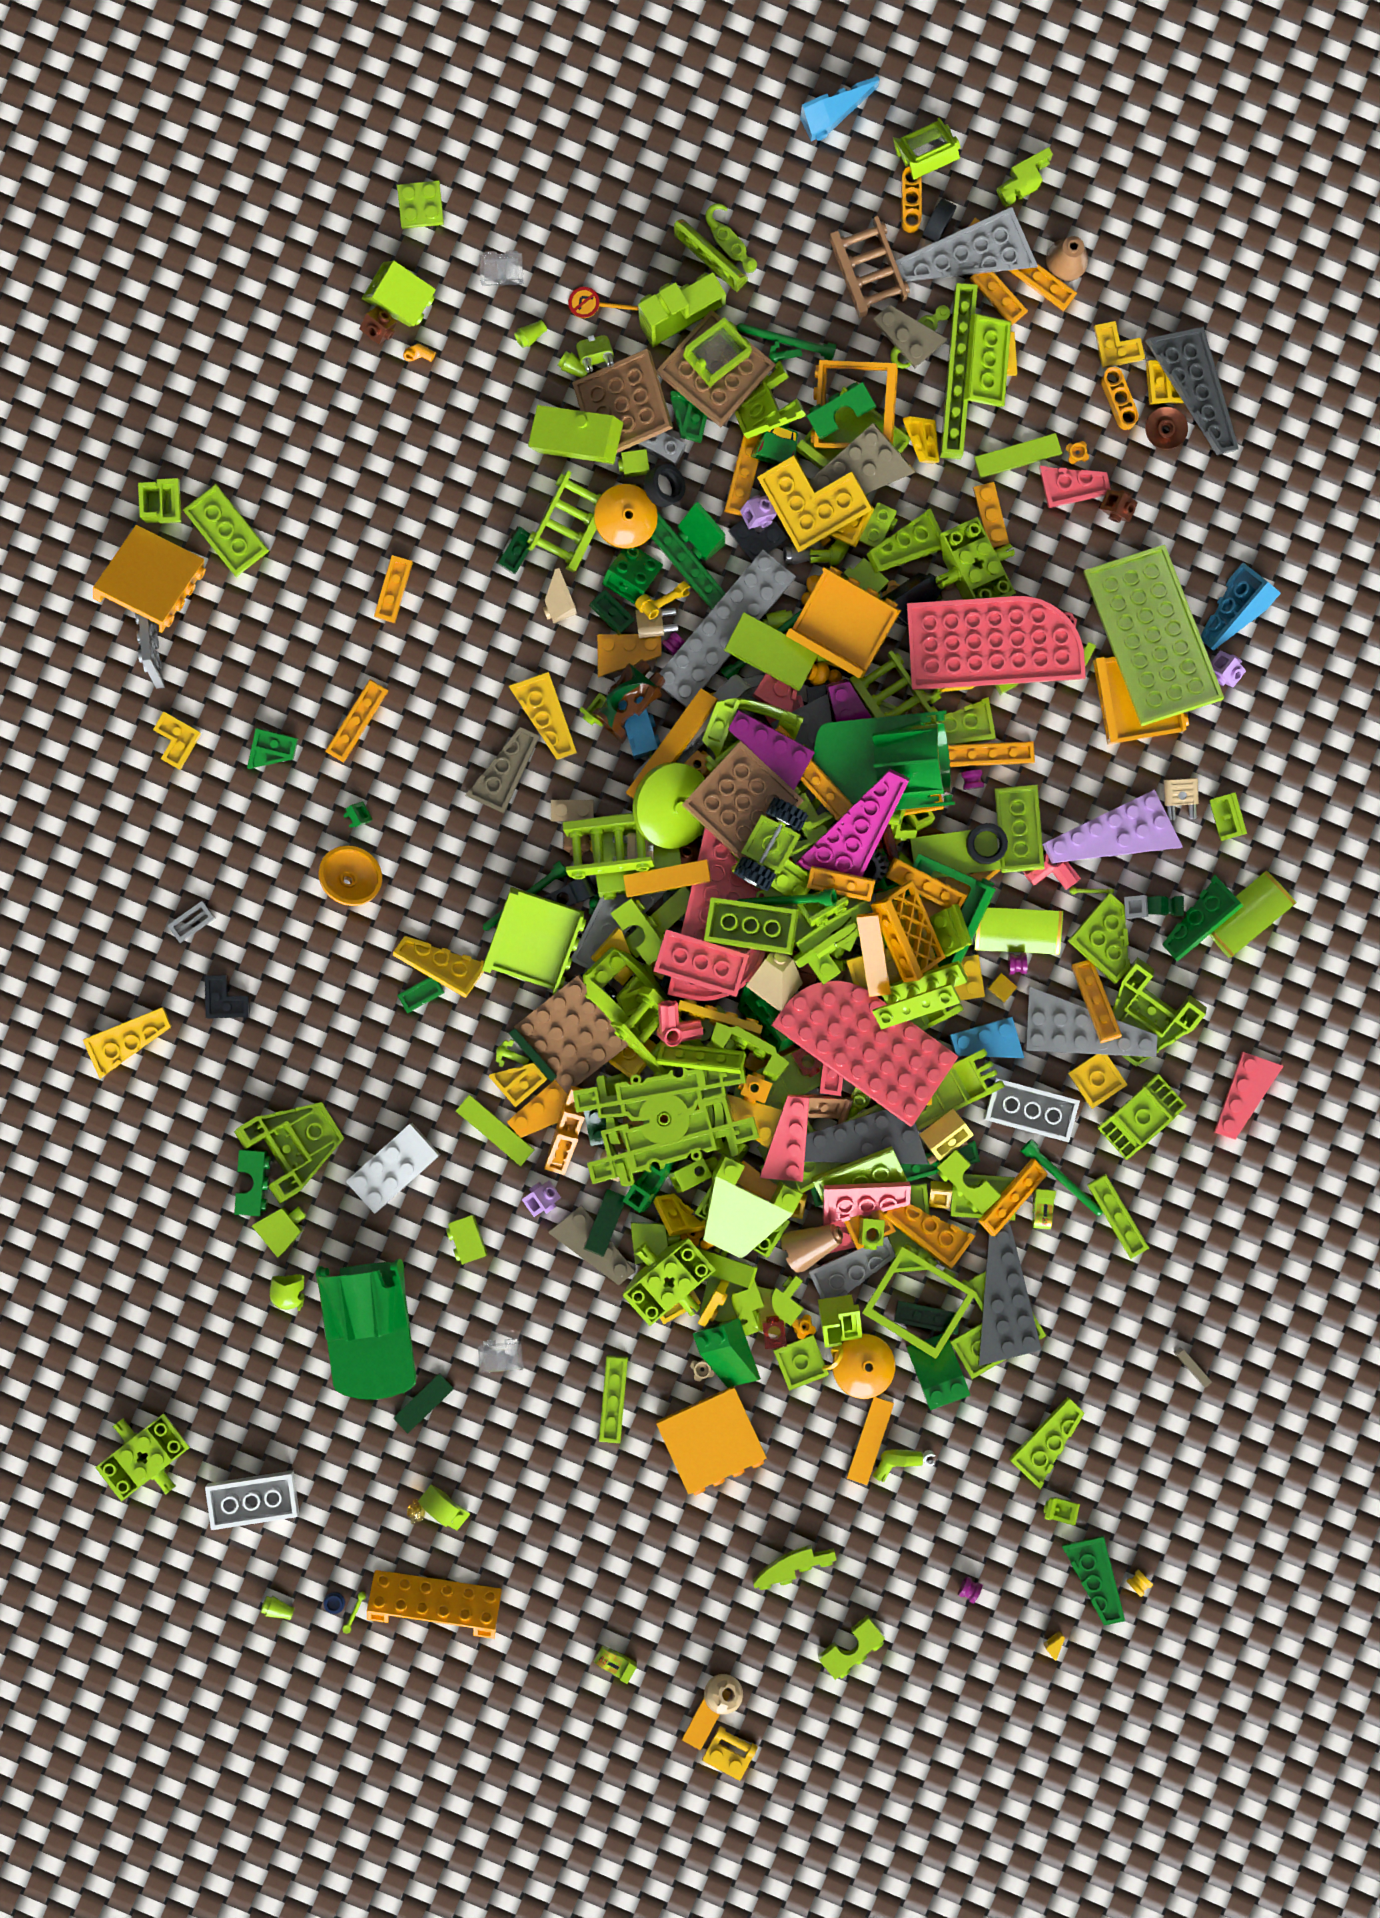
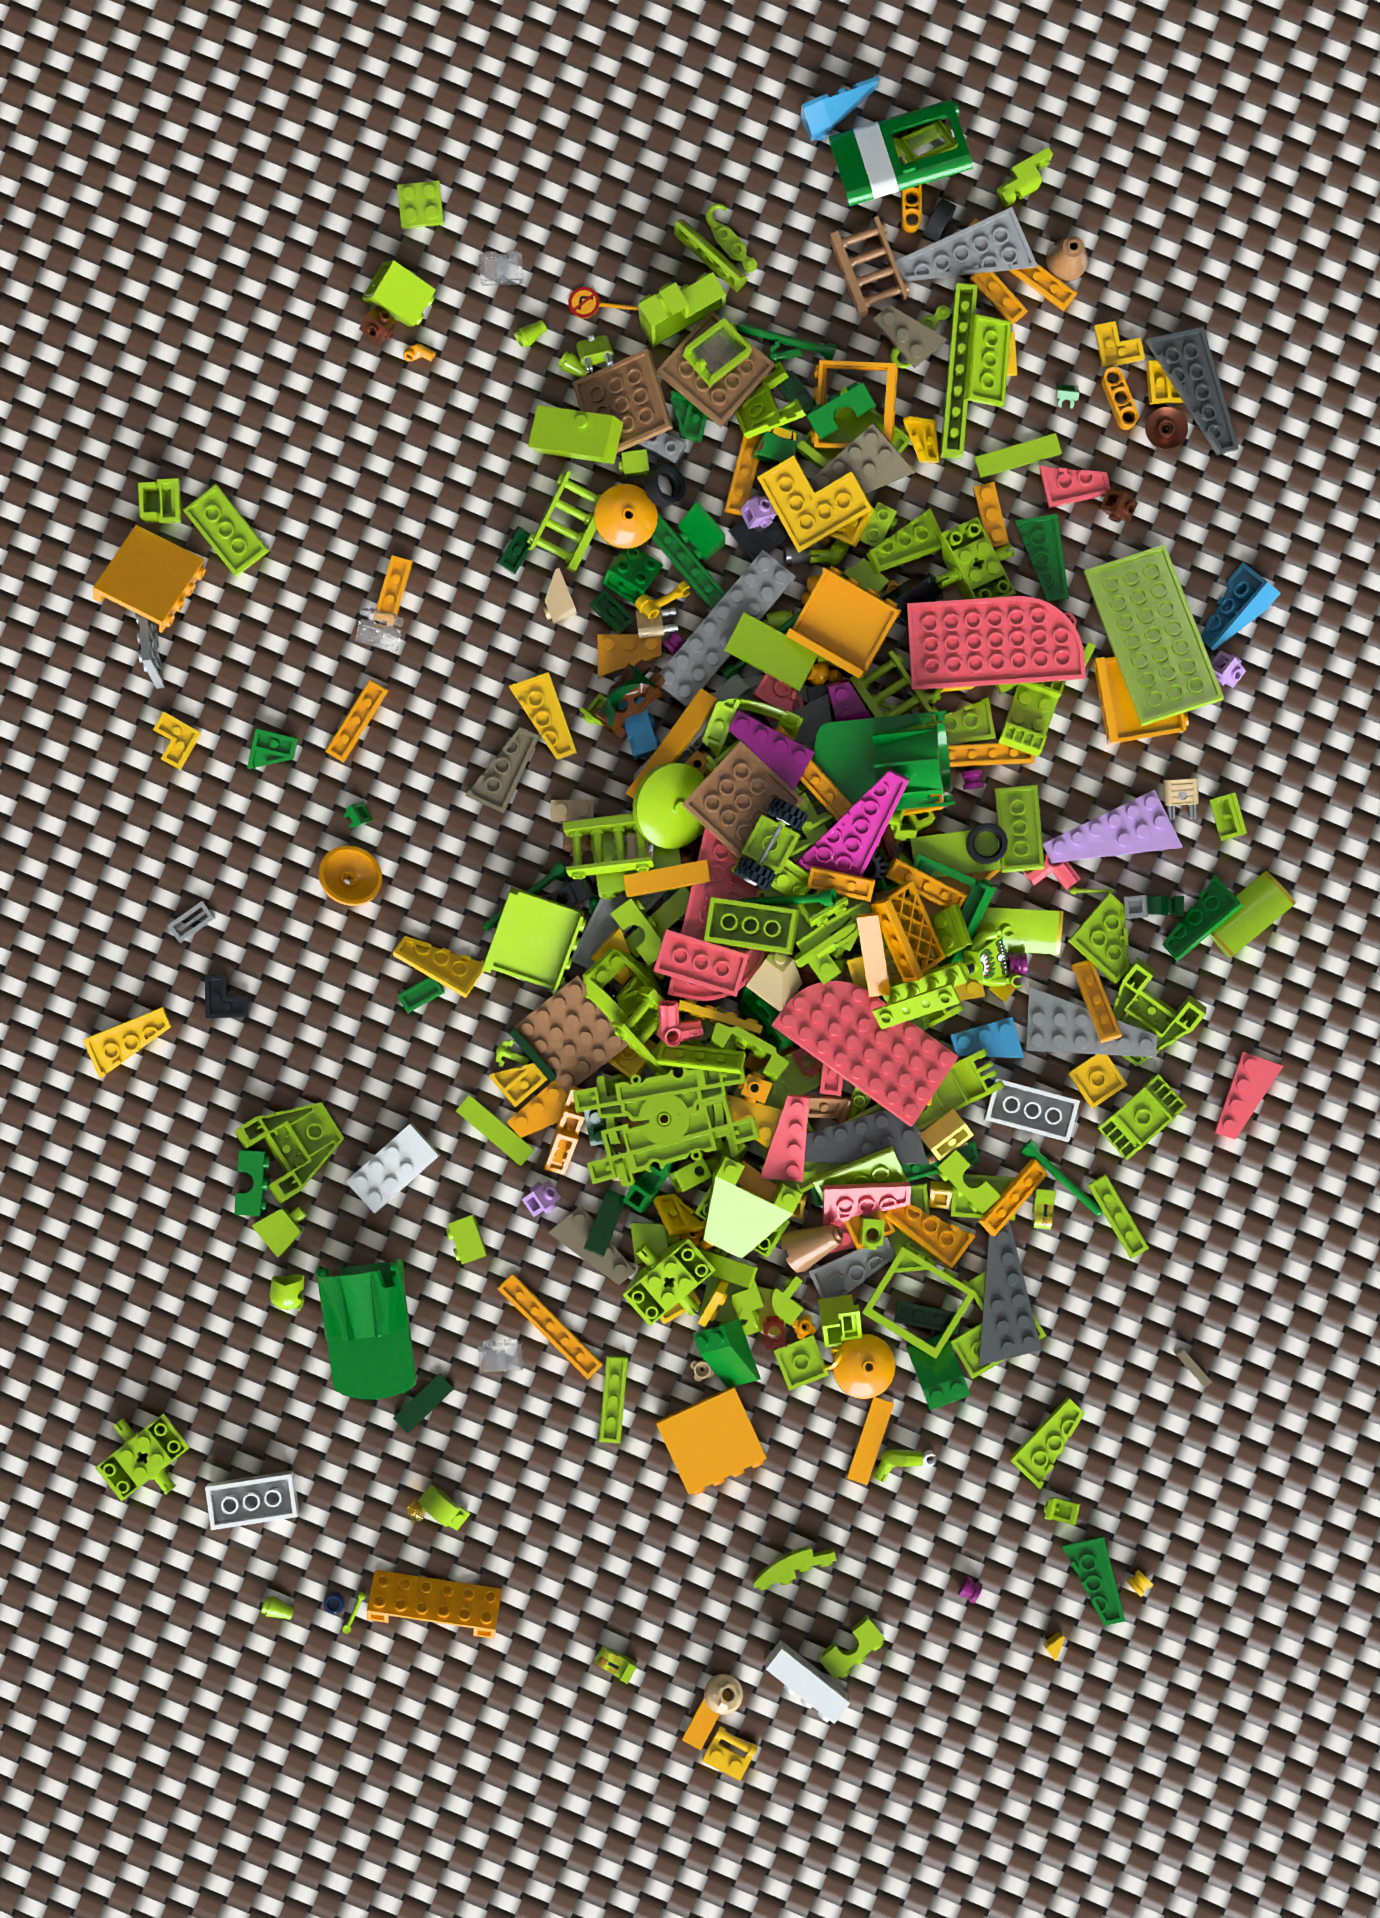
light orange plate [1066,441,1089,464] -> none
none -> clear plate [355,607,404,653]
none -> light orange tile [497,1273,603,1379]
none -> white brick [765,1640,850,1724]
none -> dark green plate [776,370,817,413]
none -> green piece [828,99,973,206]
none -> lime torso [961,923,1022,988]
none -> lime plate [998,681,1065,757]
none -> green wing [1015,514,1069,602]
none -> tile [1056,384,1080,408]

